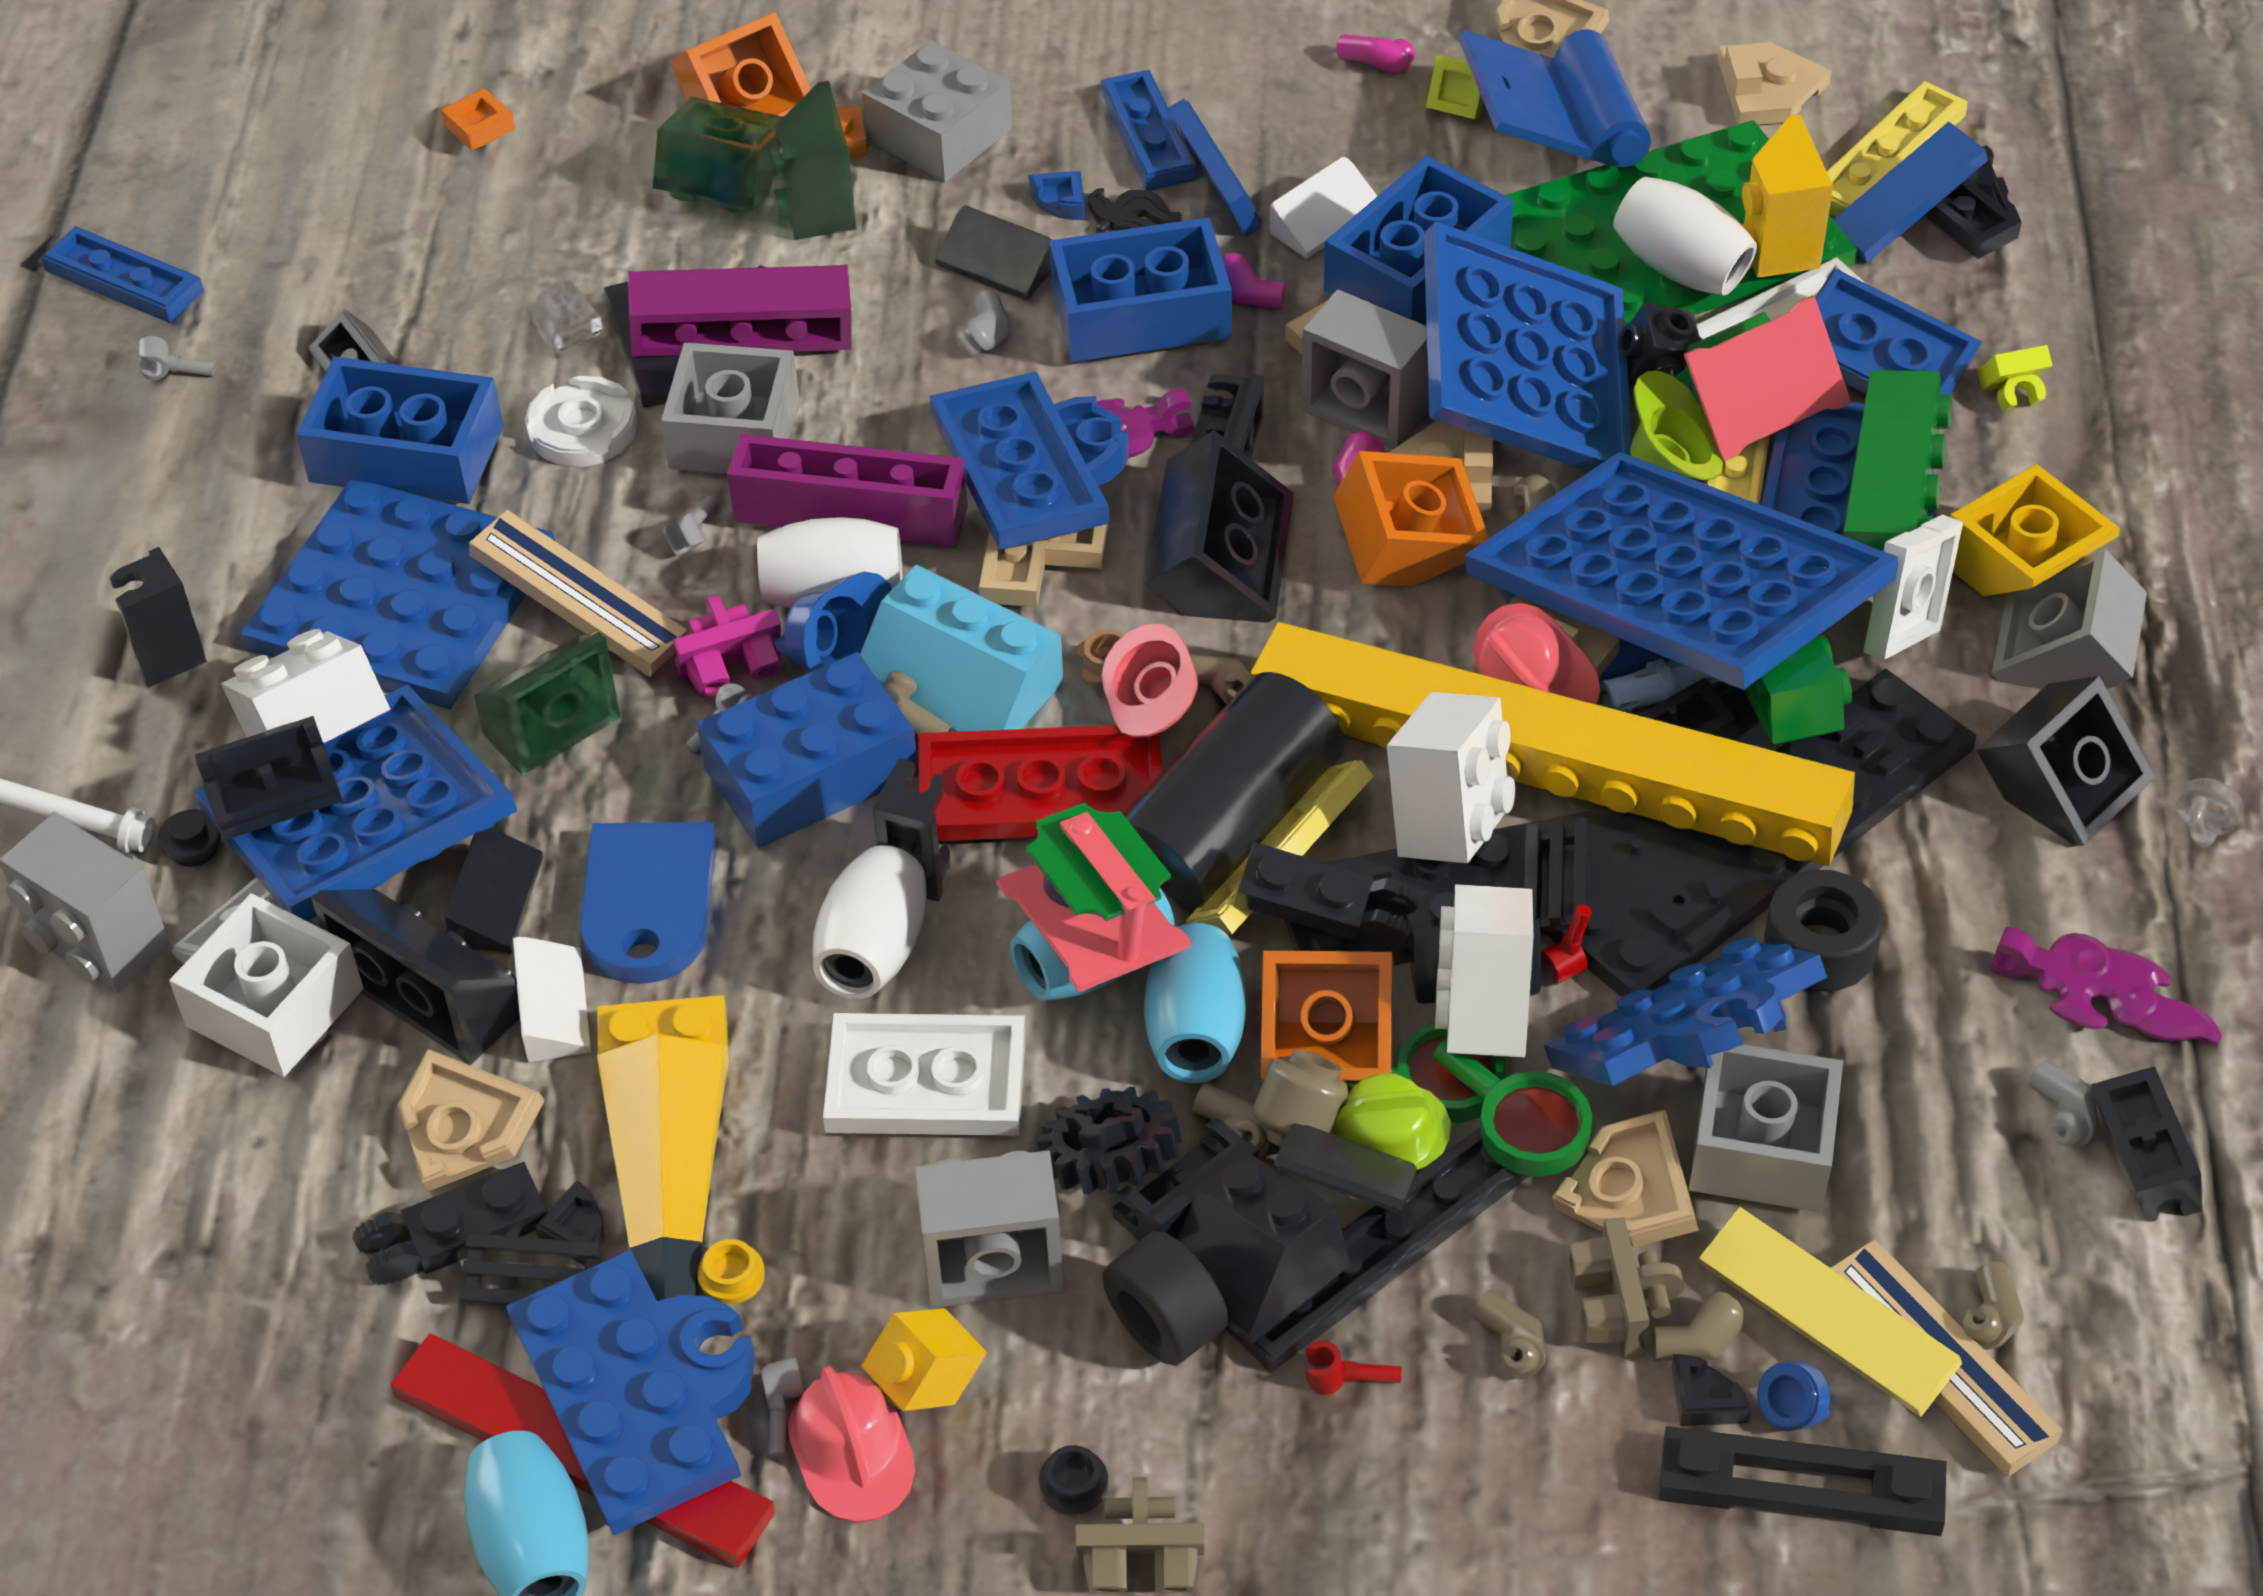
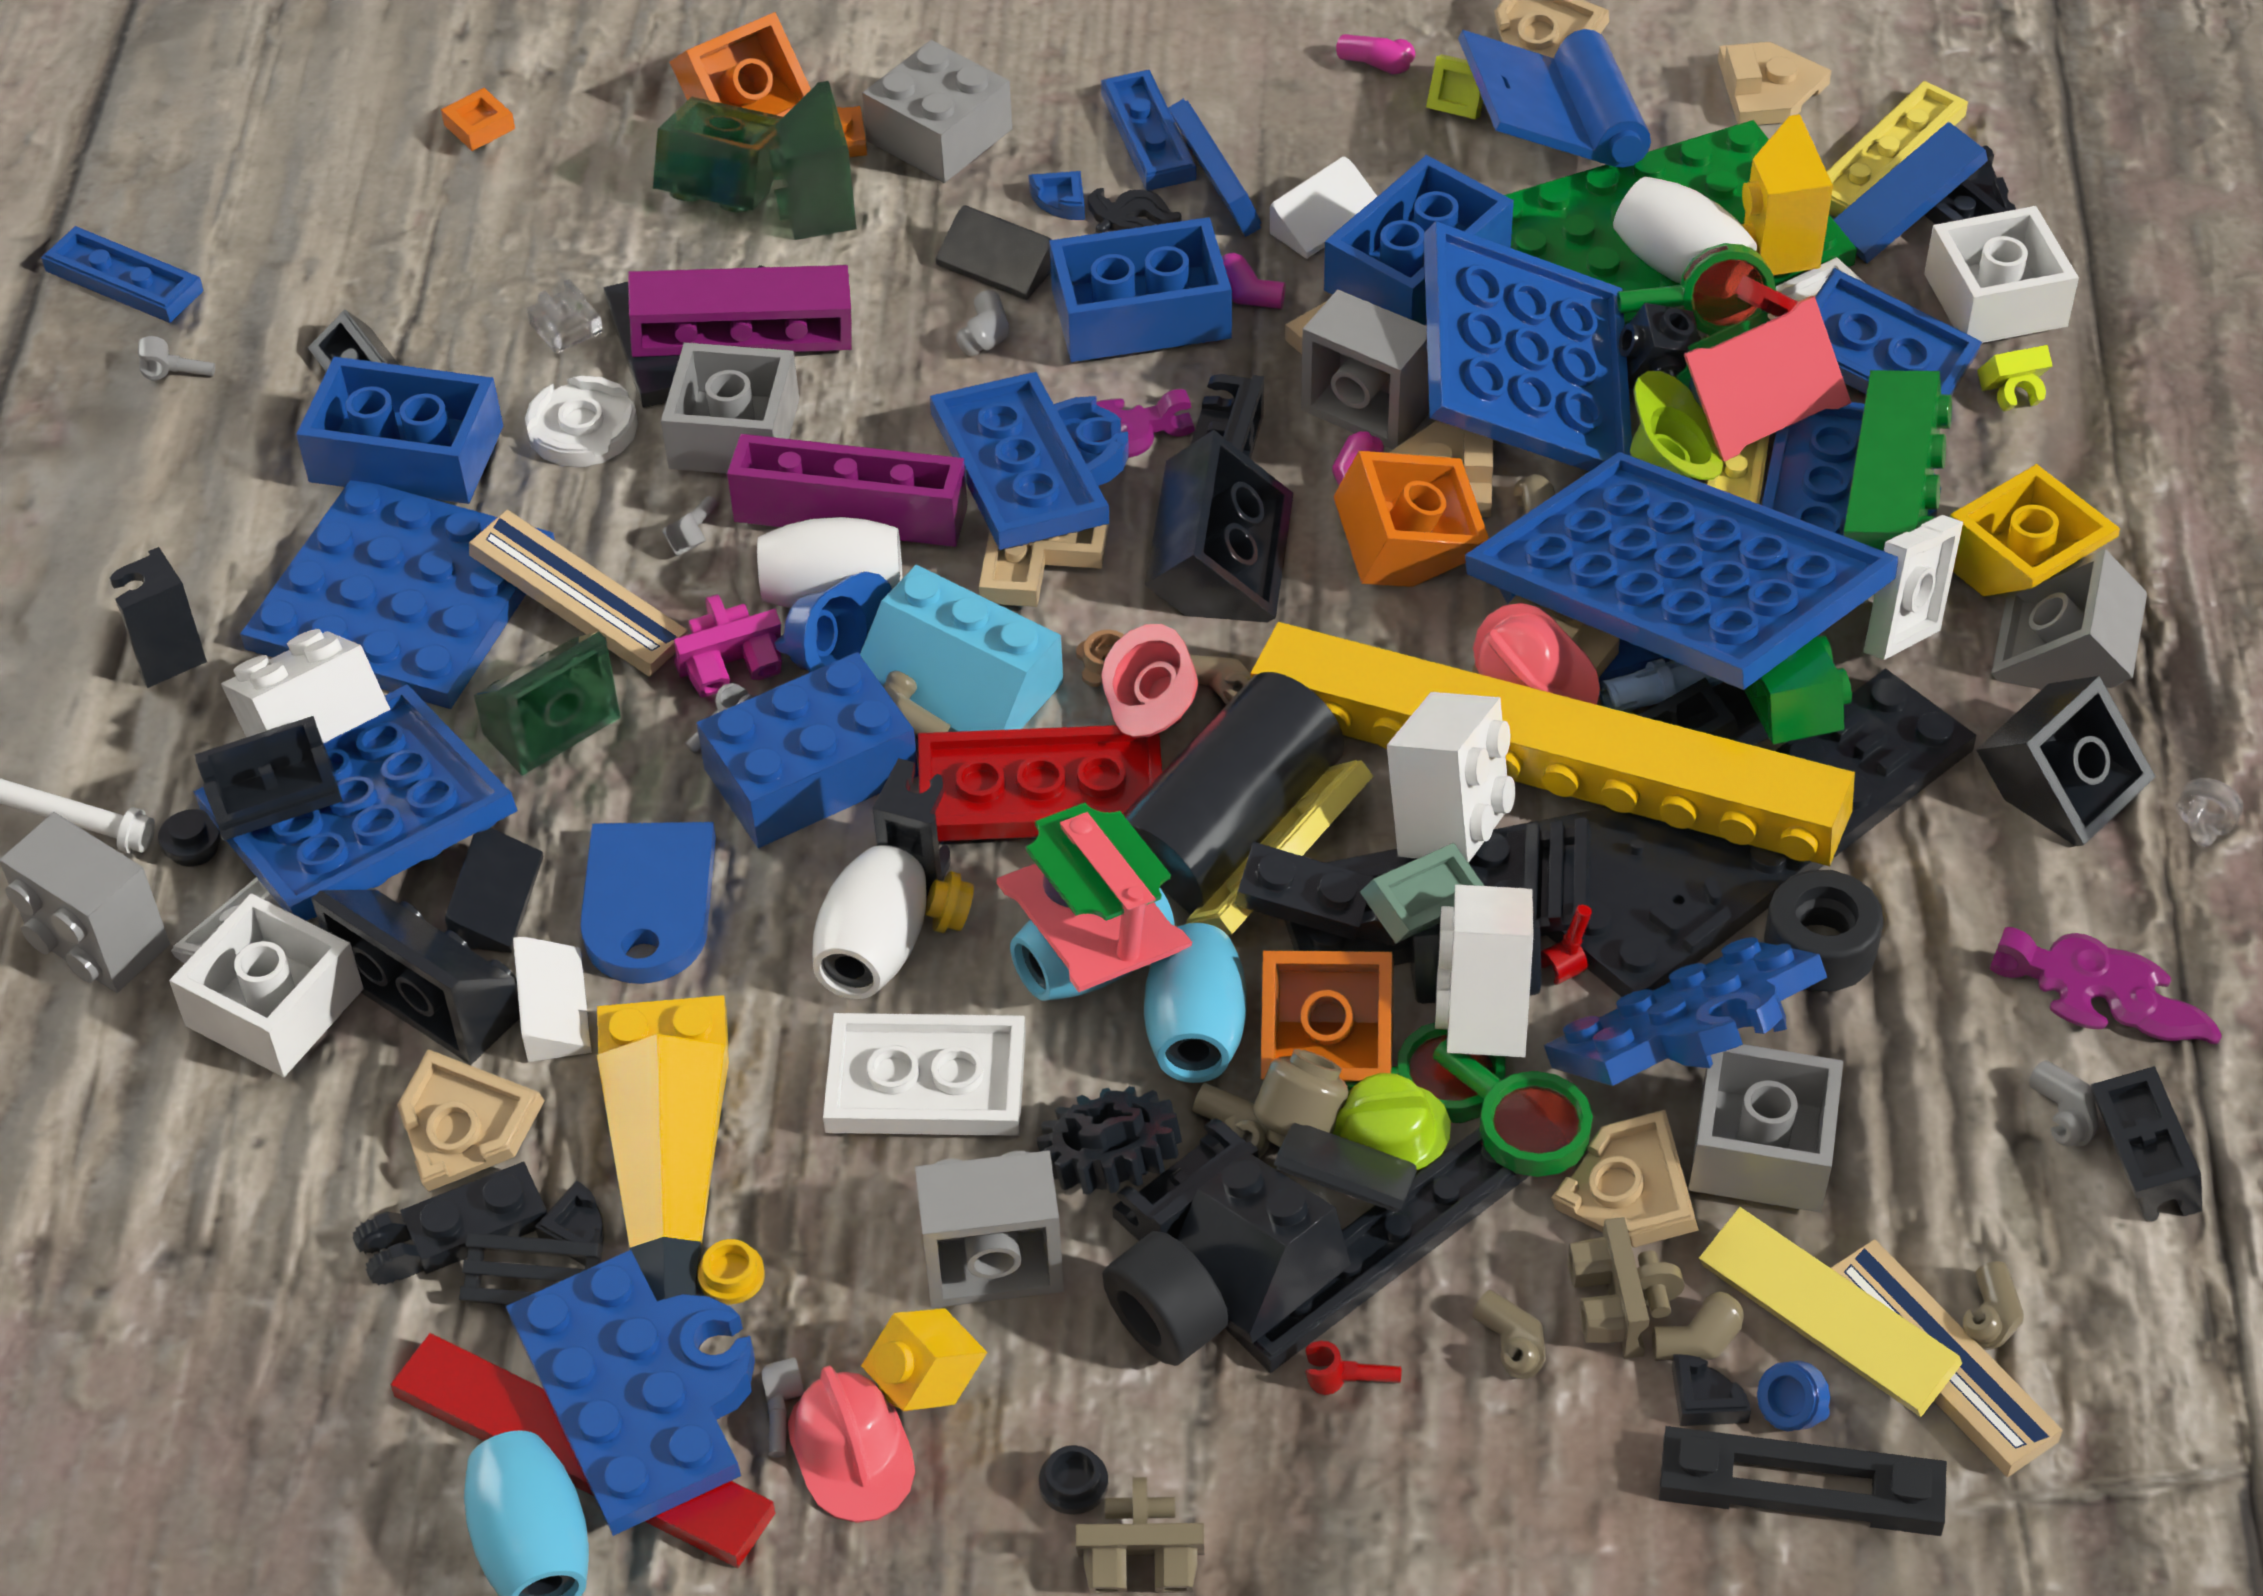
none -> yellow plate [925,871,974,933]
none -> sand green tile [1360,843,1484,944]
none -> piece [1617,243,1776,336]
none -> red tile [1735,275,1798,317]
none -> white brick [1924,206,2079,343]

